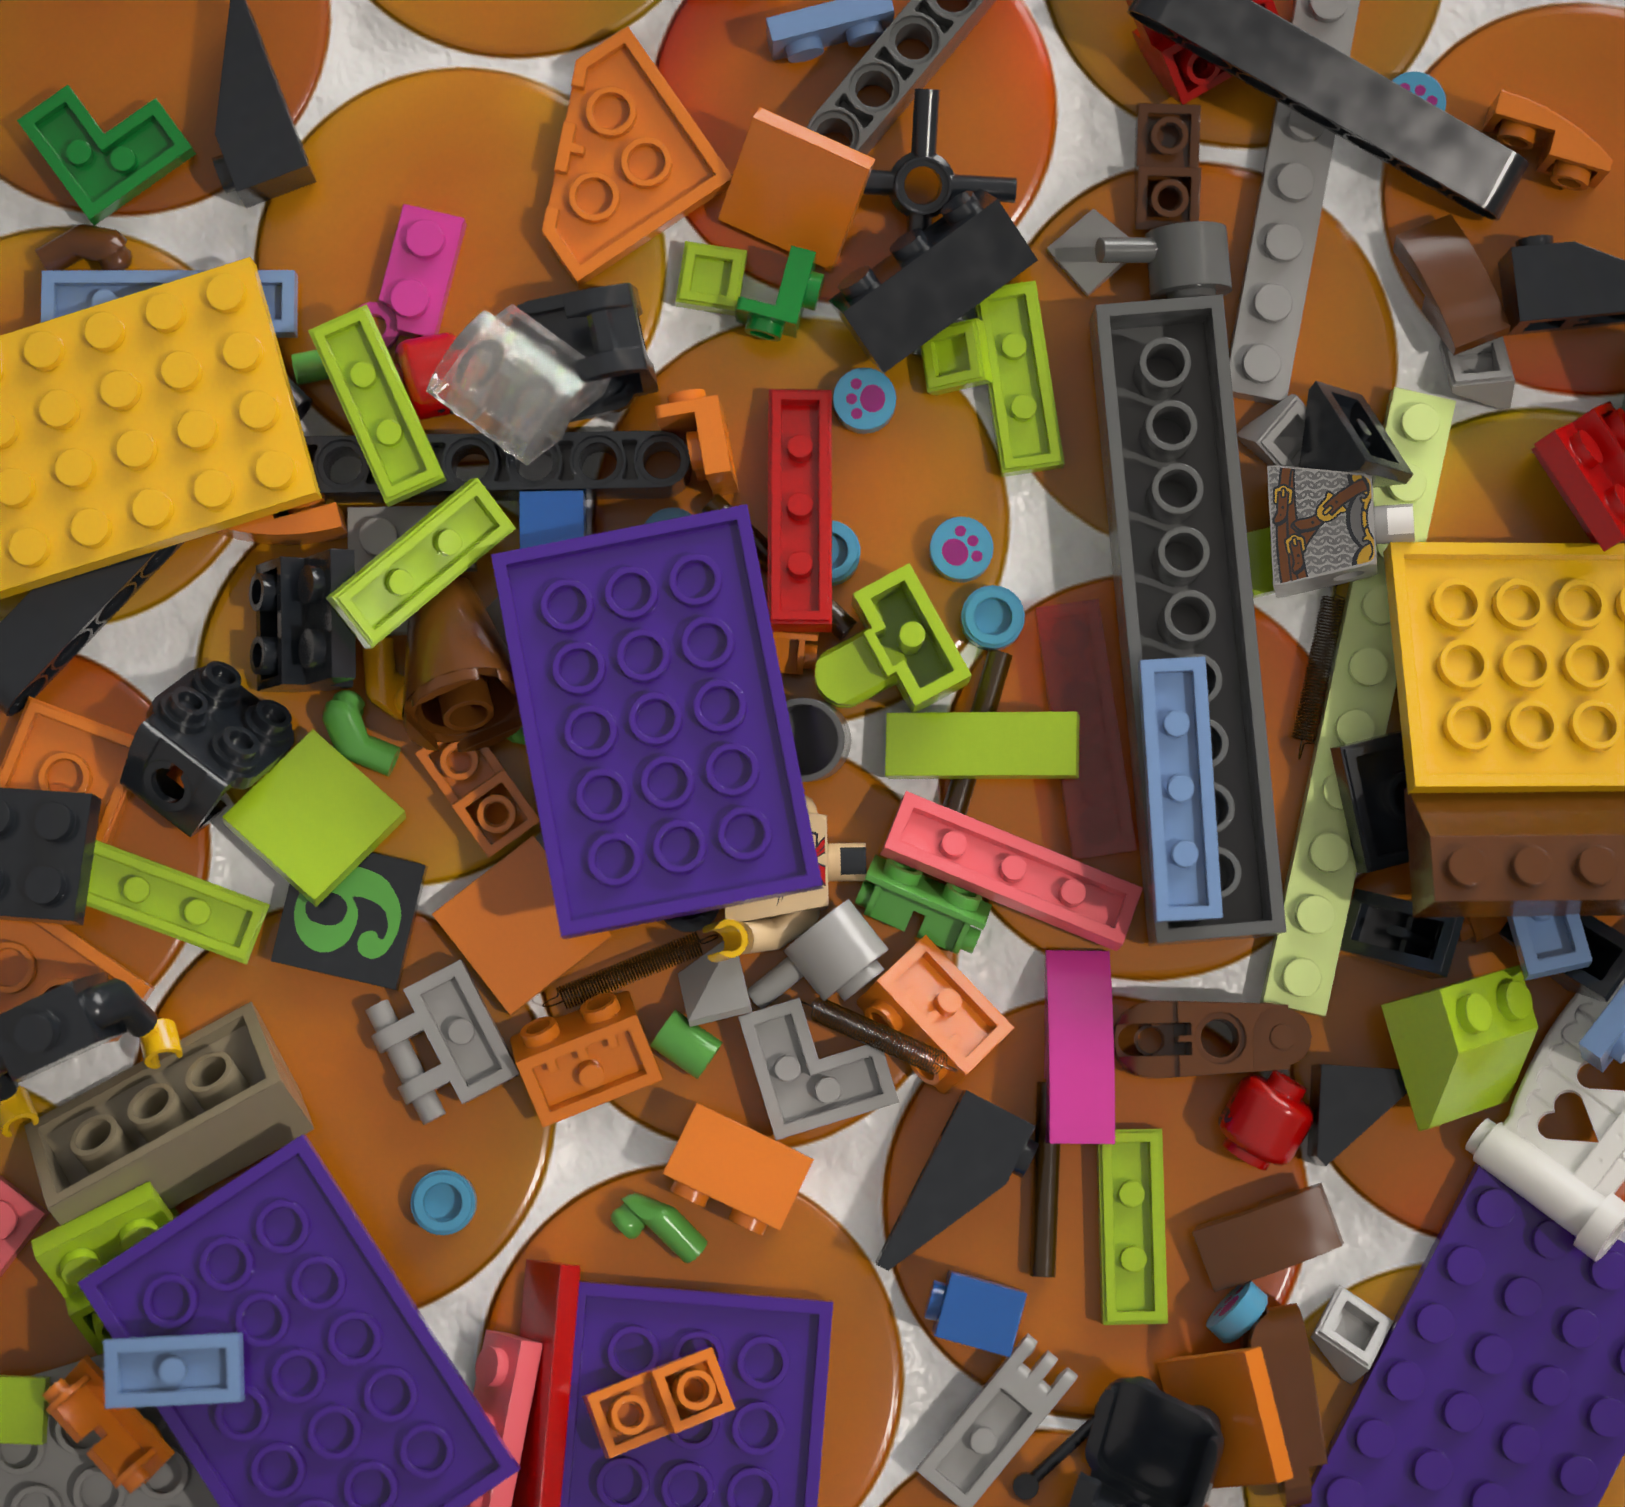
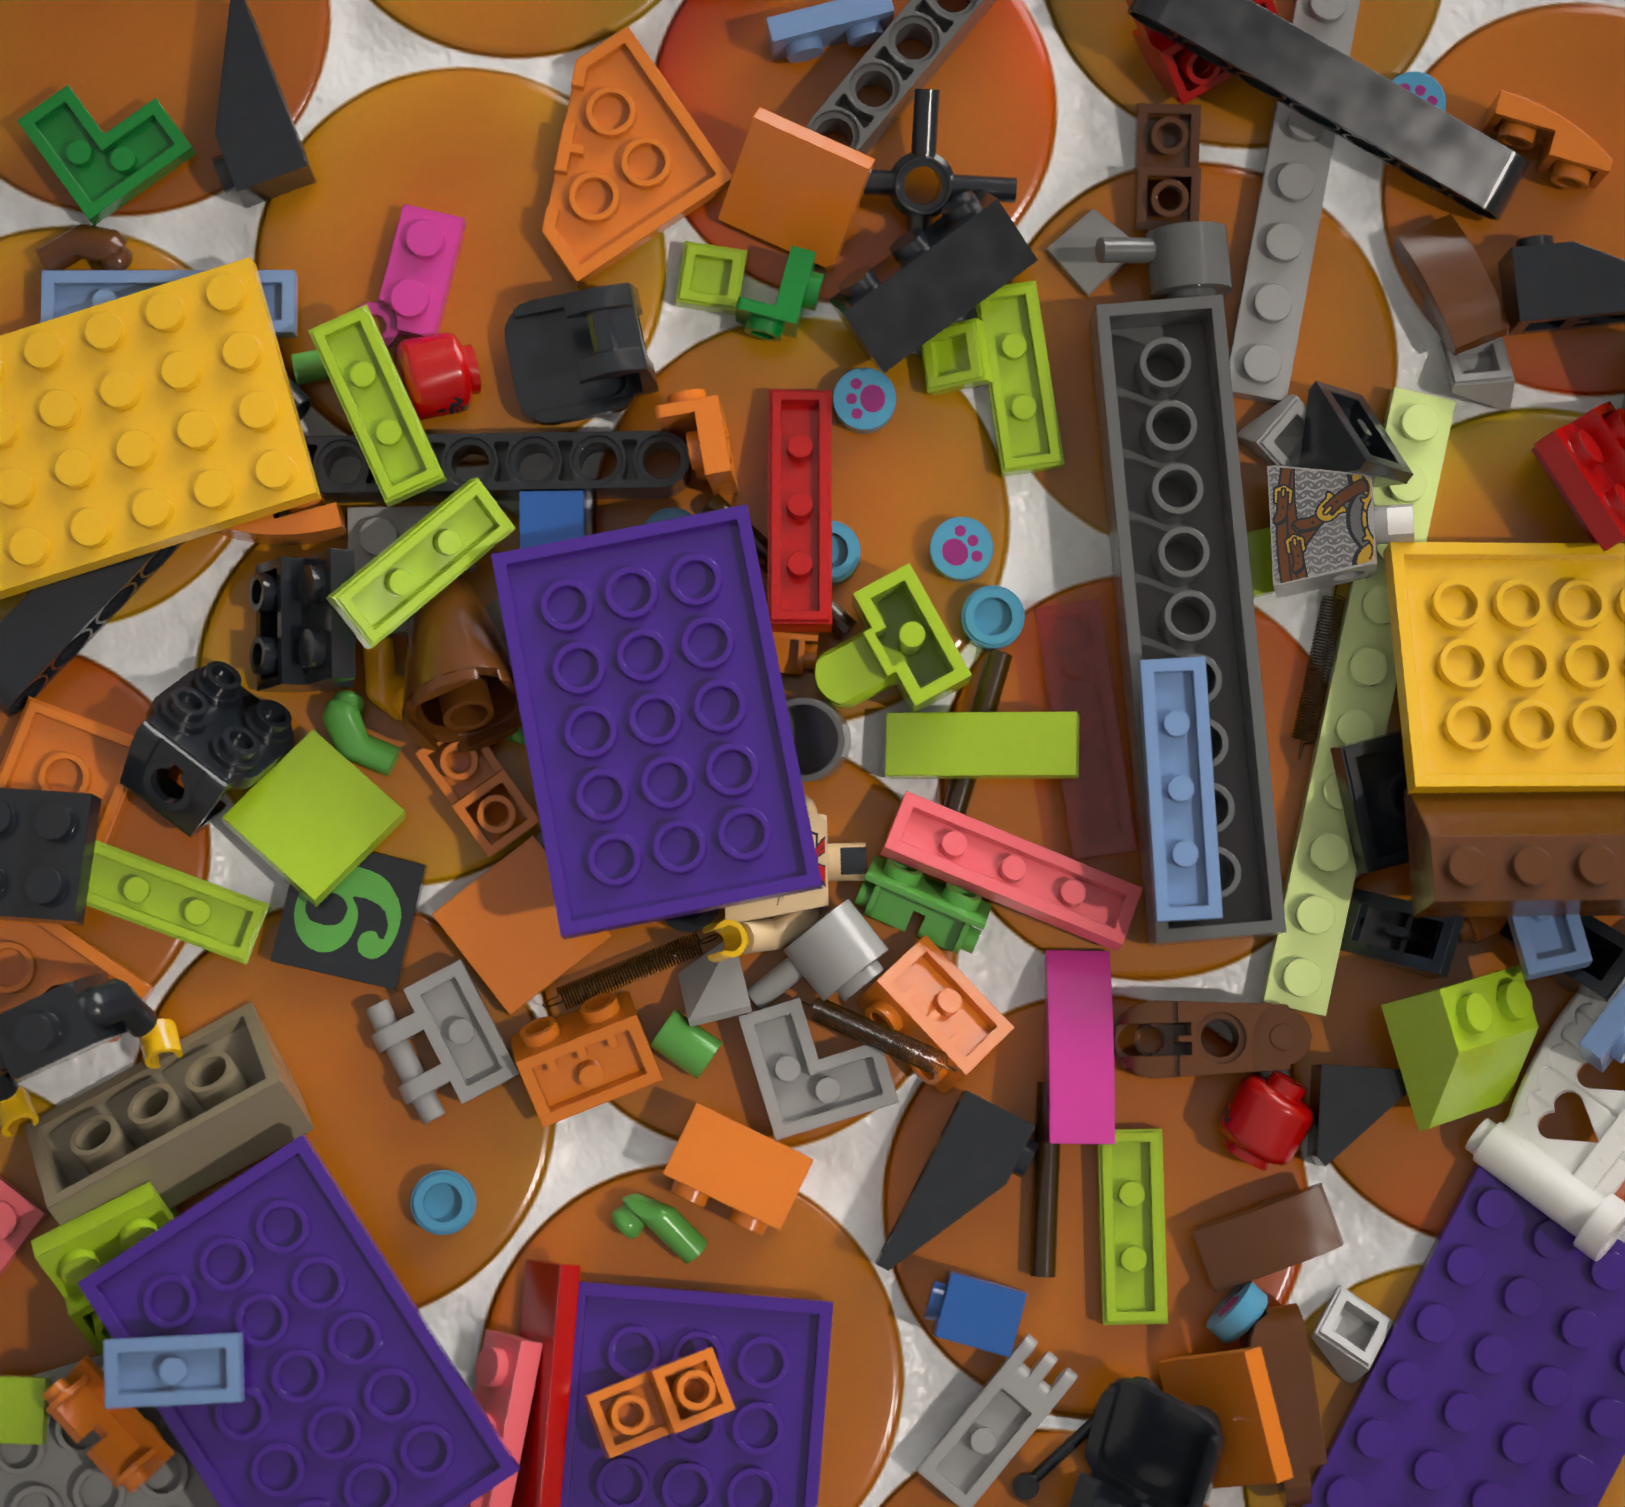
clear brick [426,304,611,466] -> none

